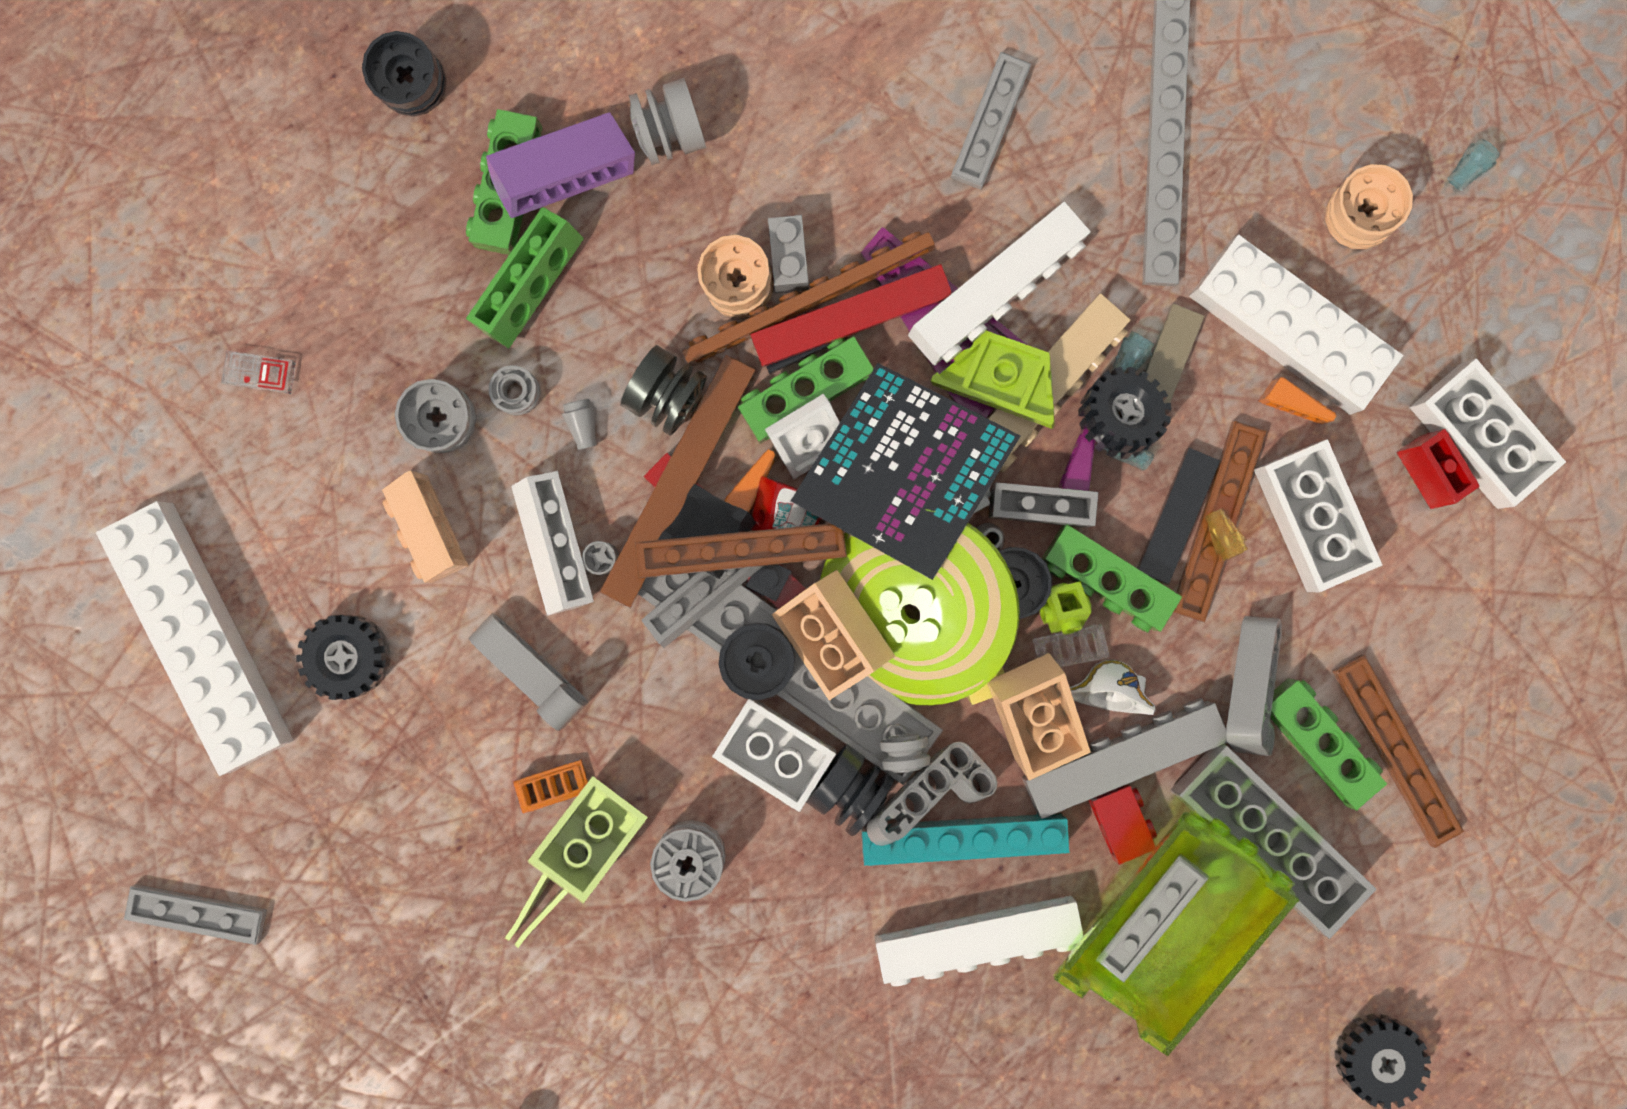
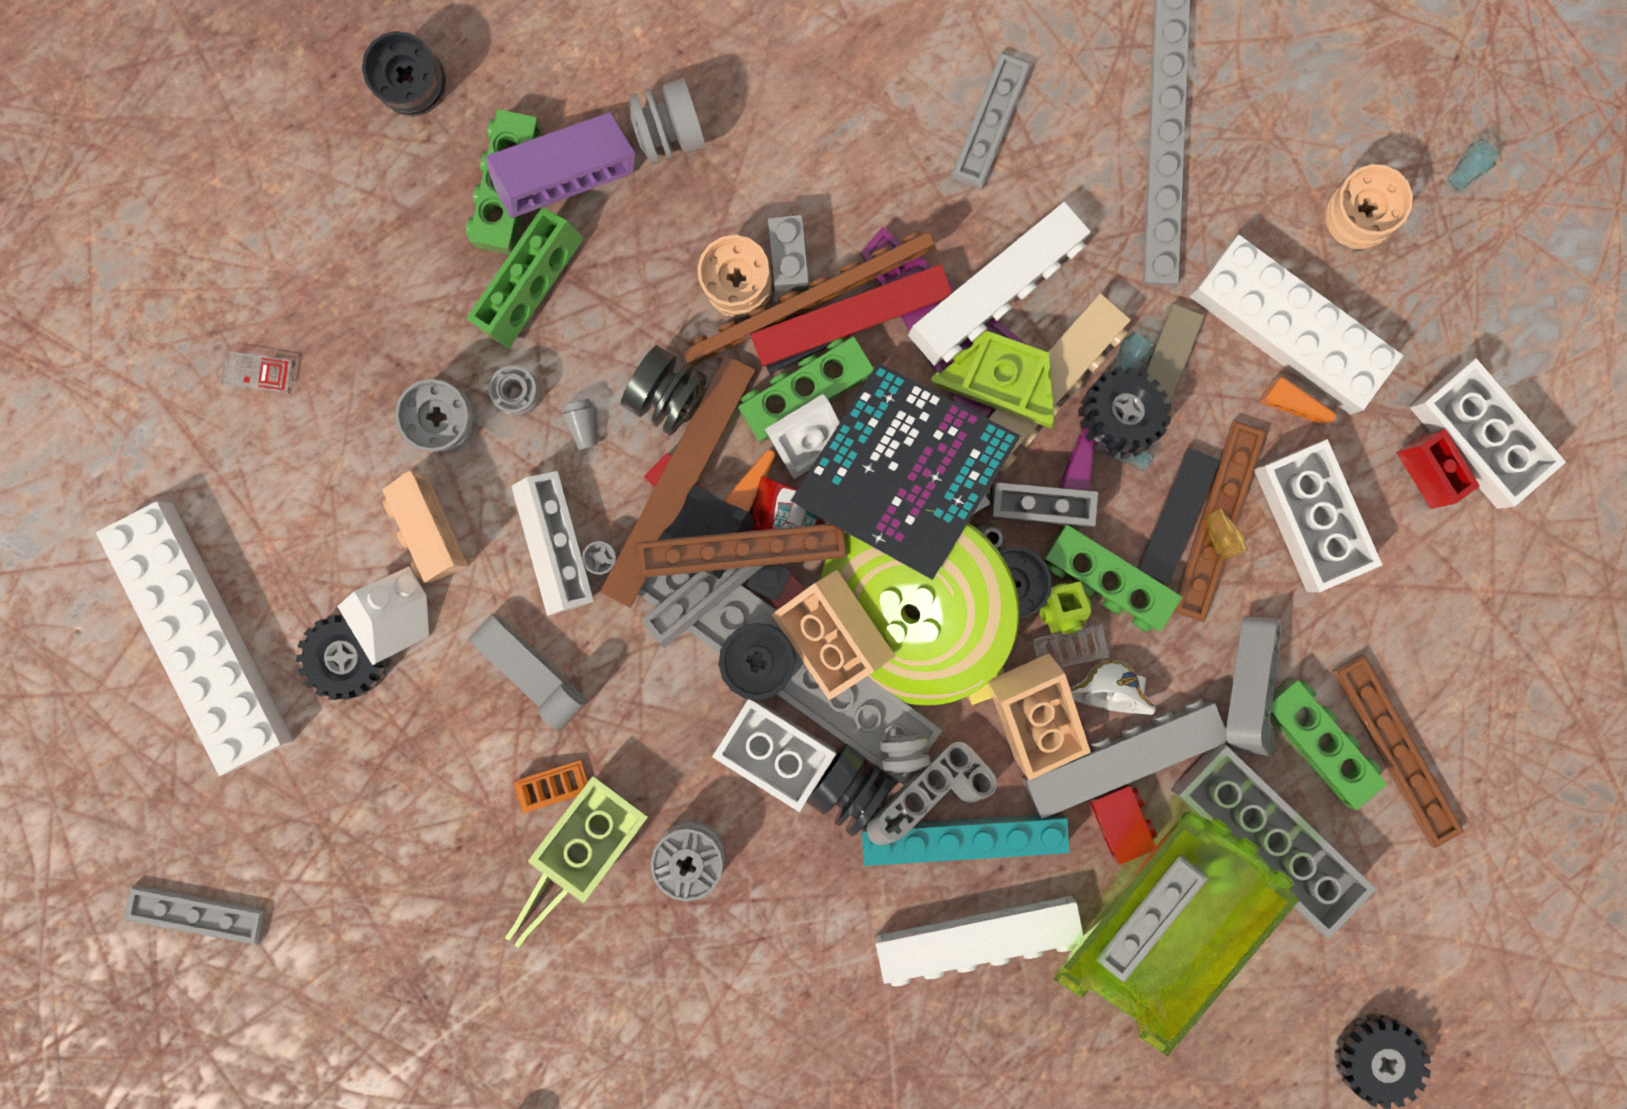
none -> white slope [337,567,429,665]

